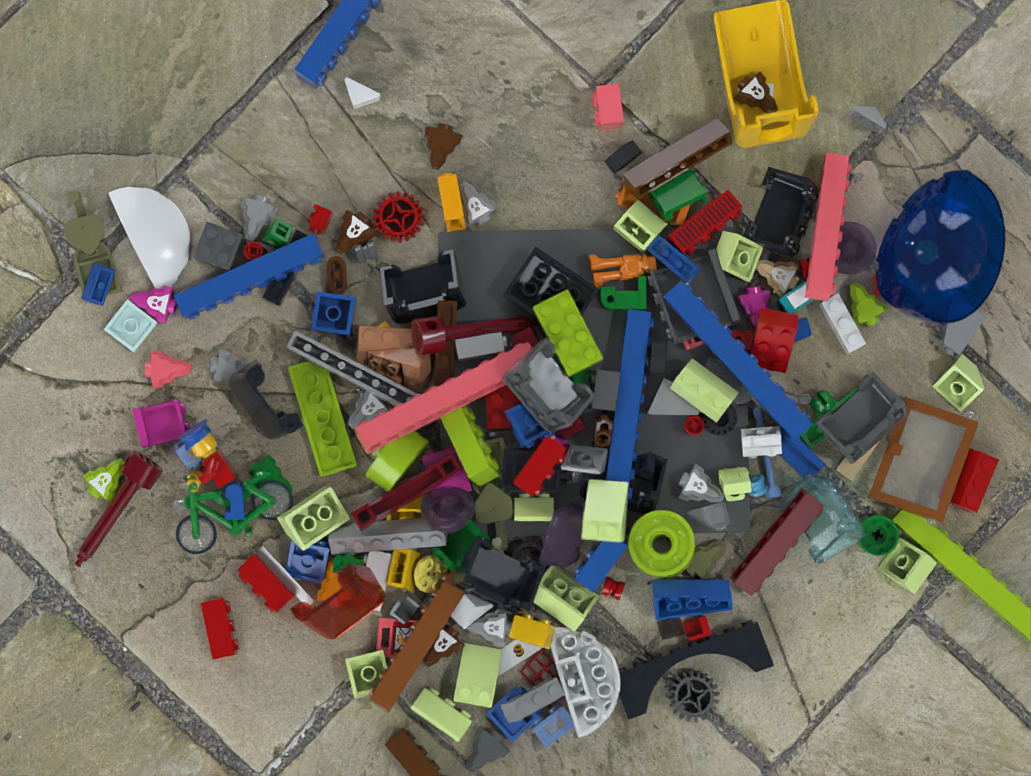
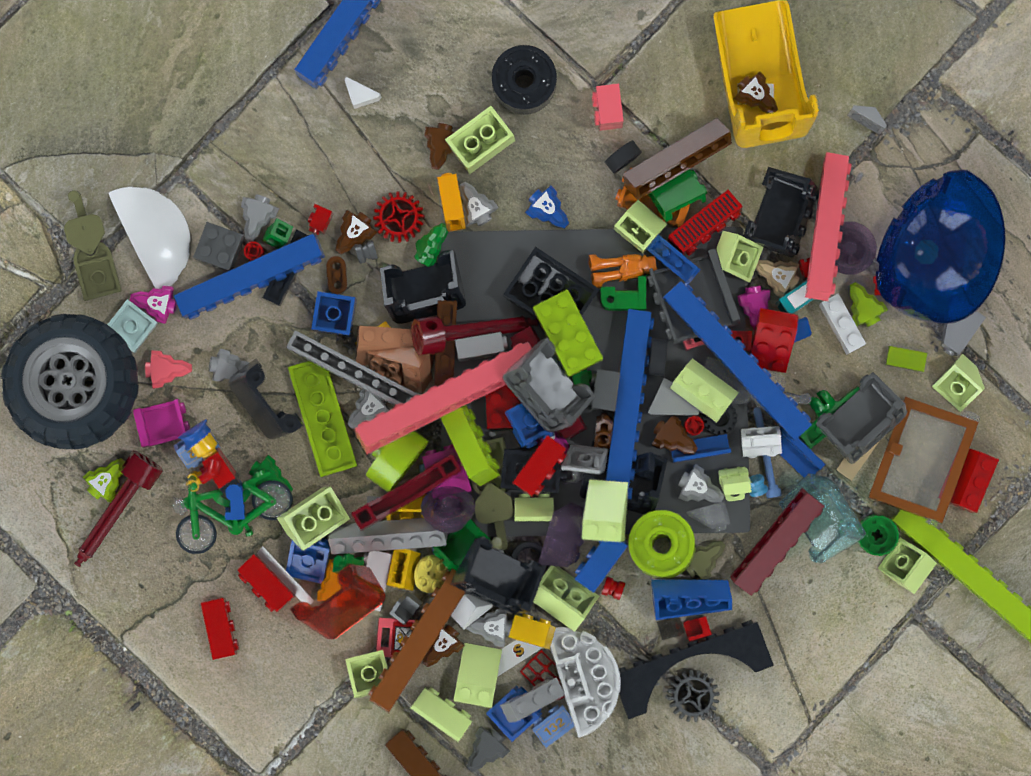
blue slope [81,263,115,306] -> none
none -> black wheel [1,314,139,450]
none -> green rock [414,223,448,267]
none -> yellowish green slope [445,106,515,175]
none -> black piece [492,45,557,115]
none -> blue rock [525,185,569,229]
none -> reddish brown rock [652,415,698,455]
none -> blue panel [671,434,731,463]
none -> lime tile [886,346,927,372]

